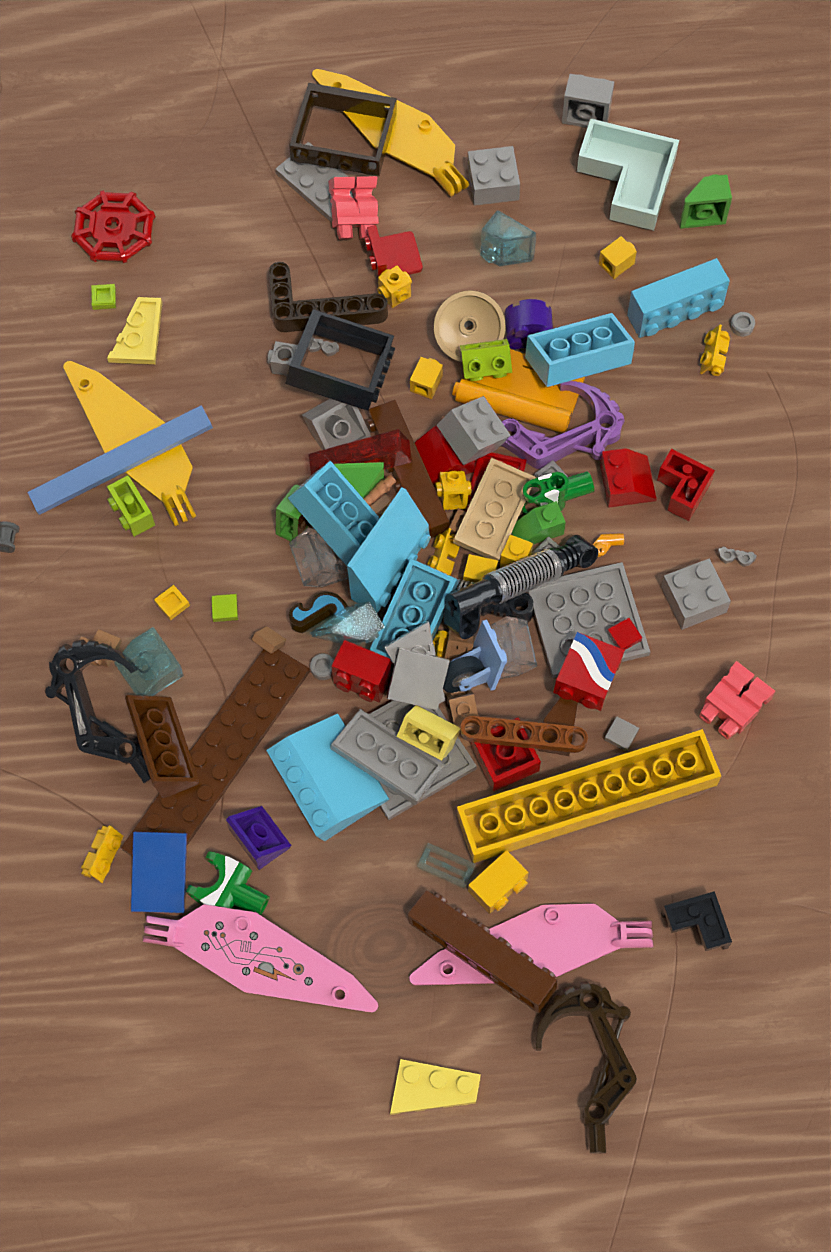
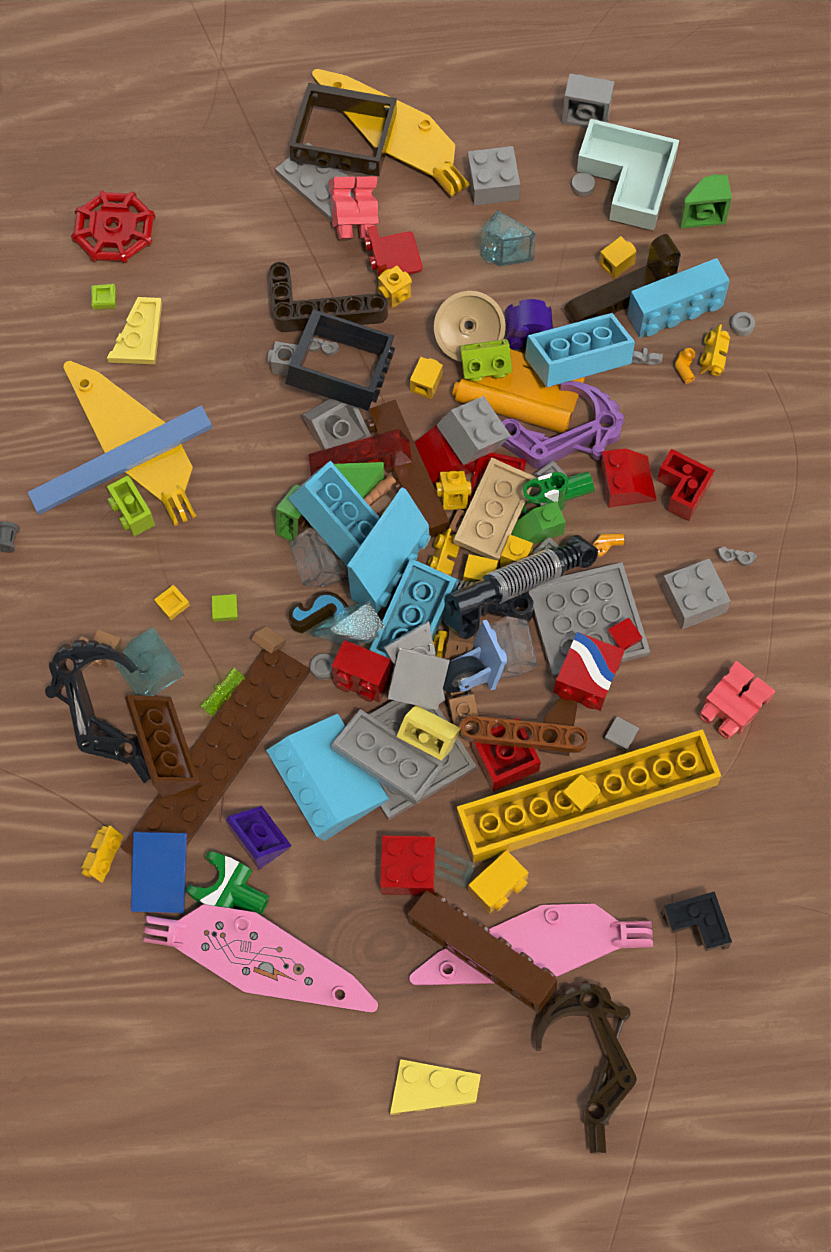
none -> clear neon green pin [200,667,245,716]
none -> red brick [380,836,436,896]
none -> yellow tile [562,774,600,812]
none -> dark brown beam [564,234,681,323]
none -> light grey tile [572,173,595,196]
none -> light grey piece [632,348,663,365]
none -> light orange arm [675,348,695,384]

